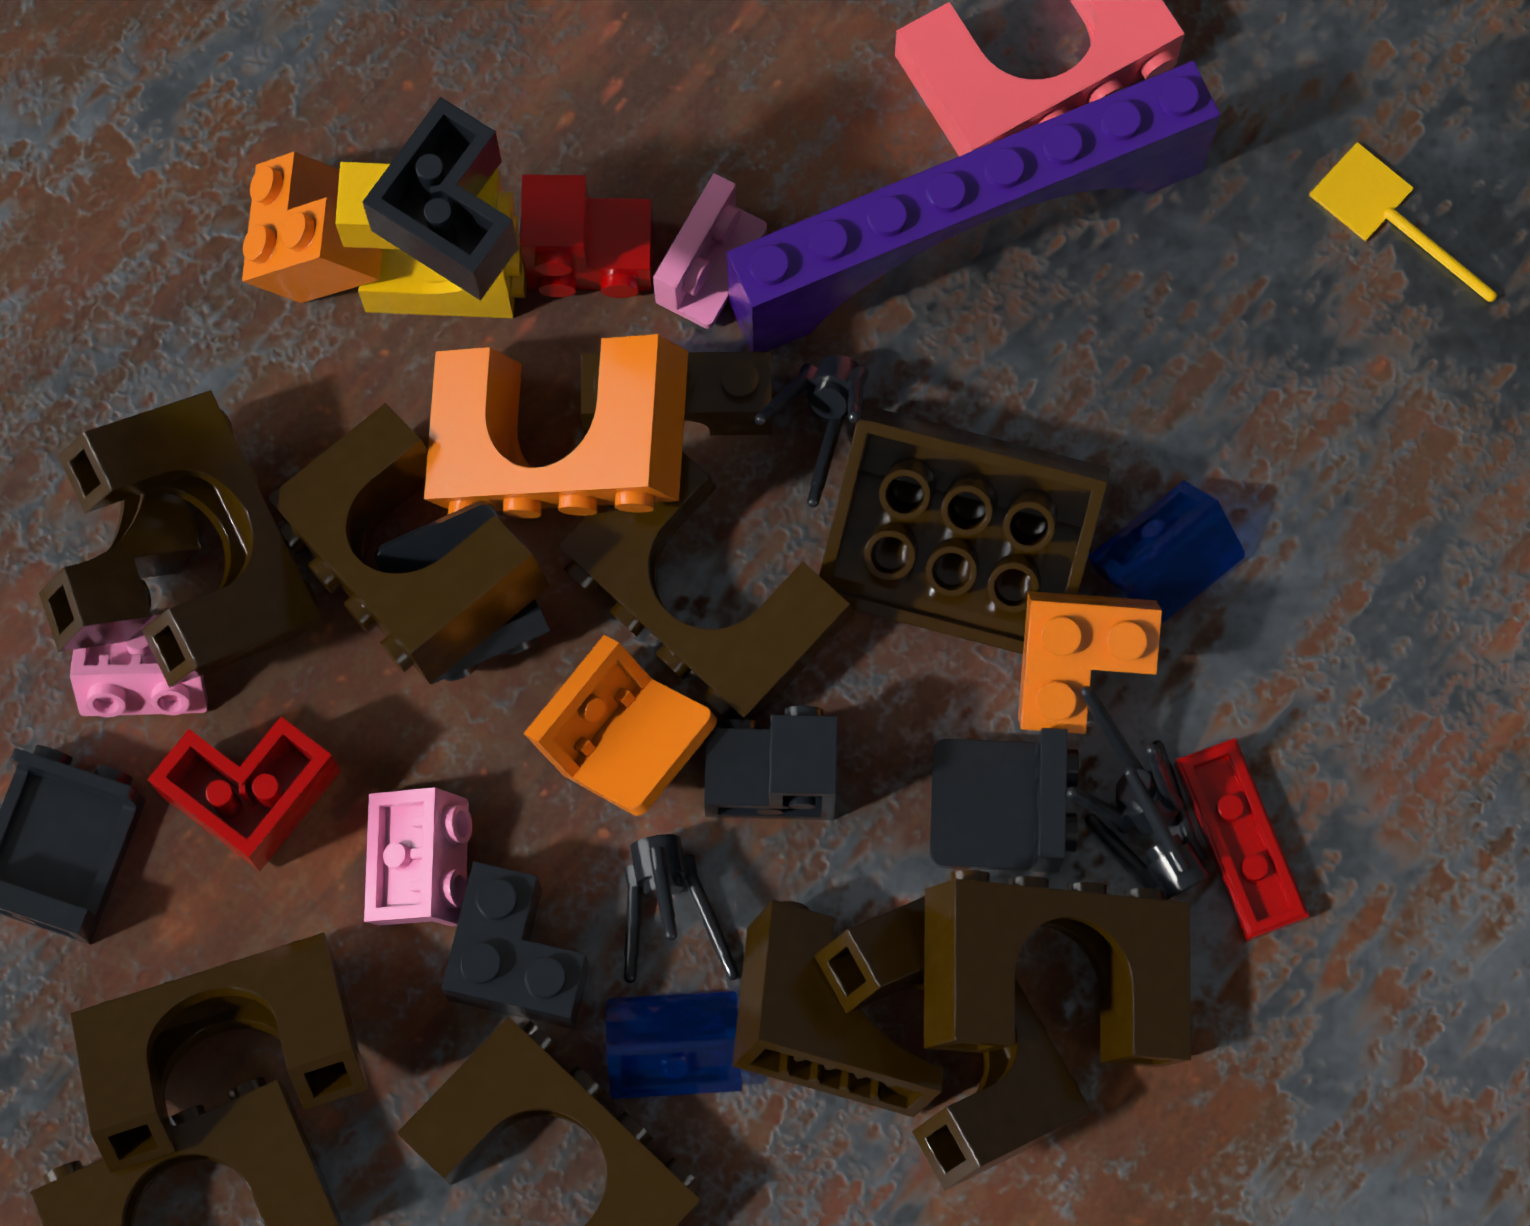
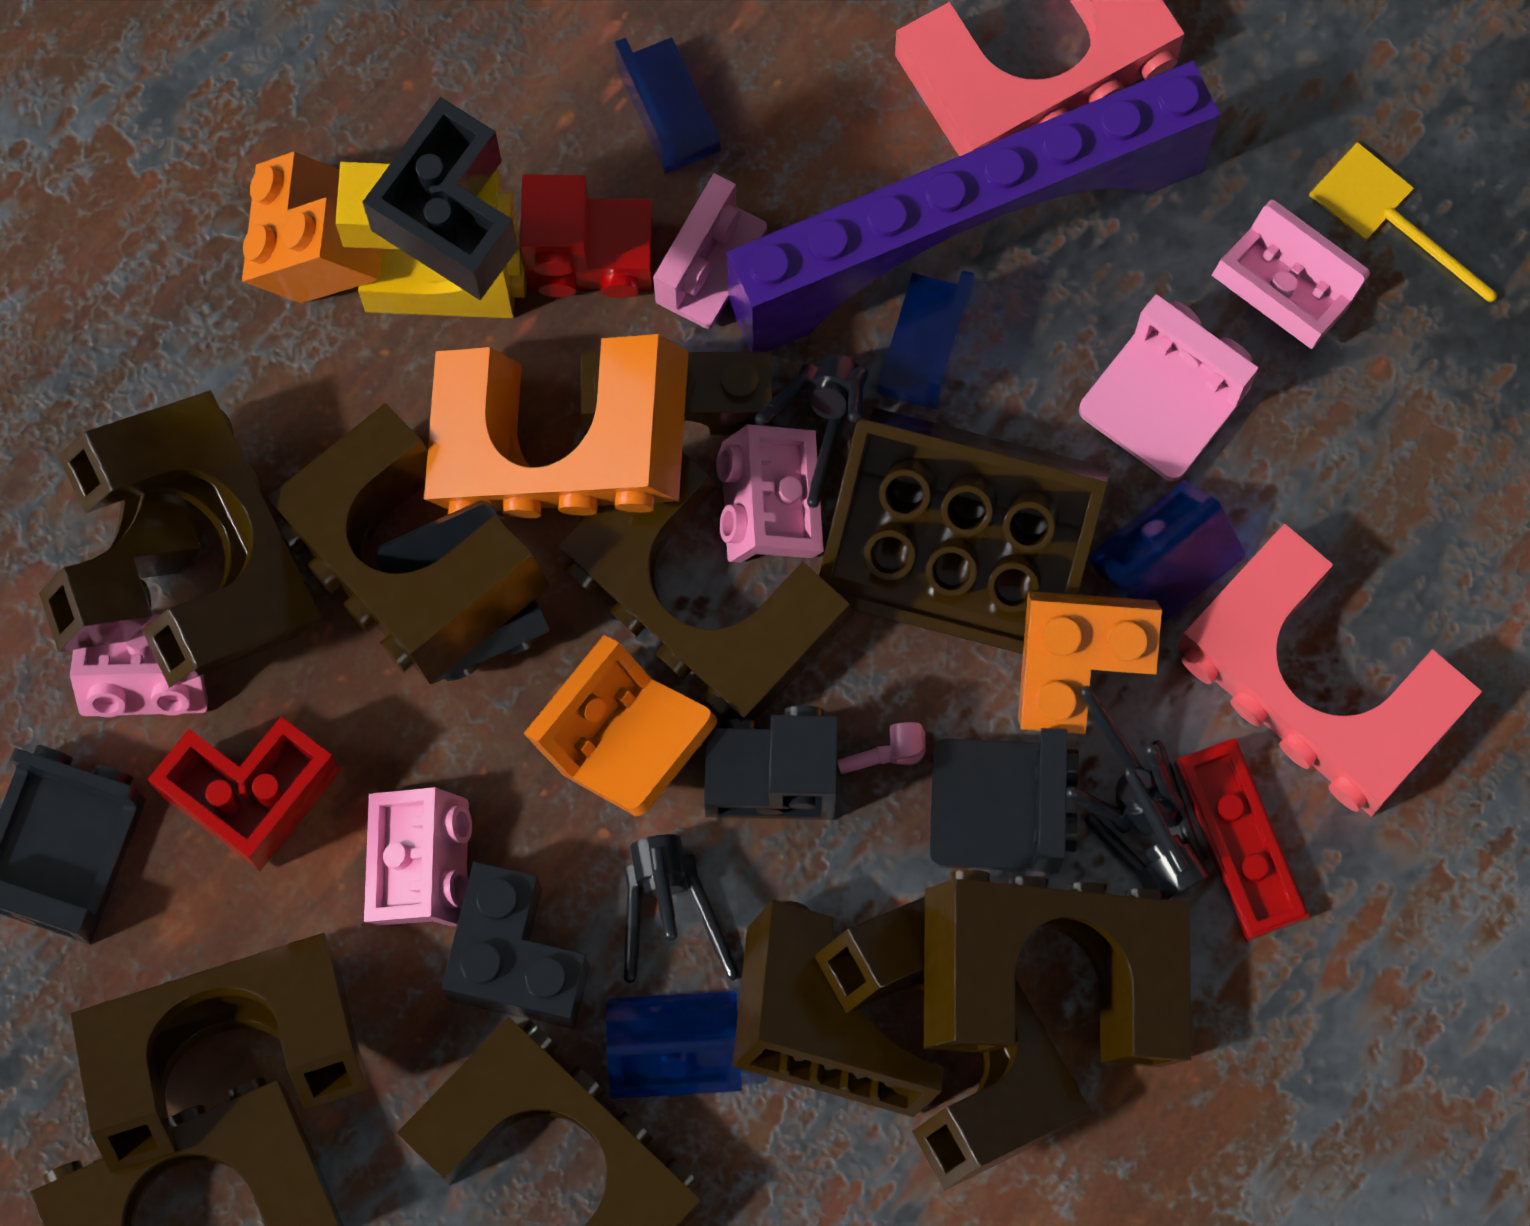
none -> clear blue panel [614,37,721,174]
none -> bright pink bracket [716,424,824,563]
none -> bright pink hand [837,722,926,775]
none -> clear blue panel [877,270,975,410]
none -> bright pink bracket [1079,294,1259,481]
none -> coral arch [1177,523,1482,817]
none -> bright pink bracket [1212,200,1370,349]

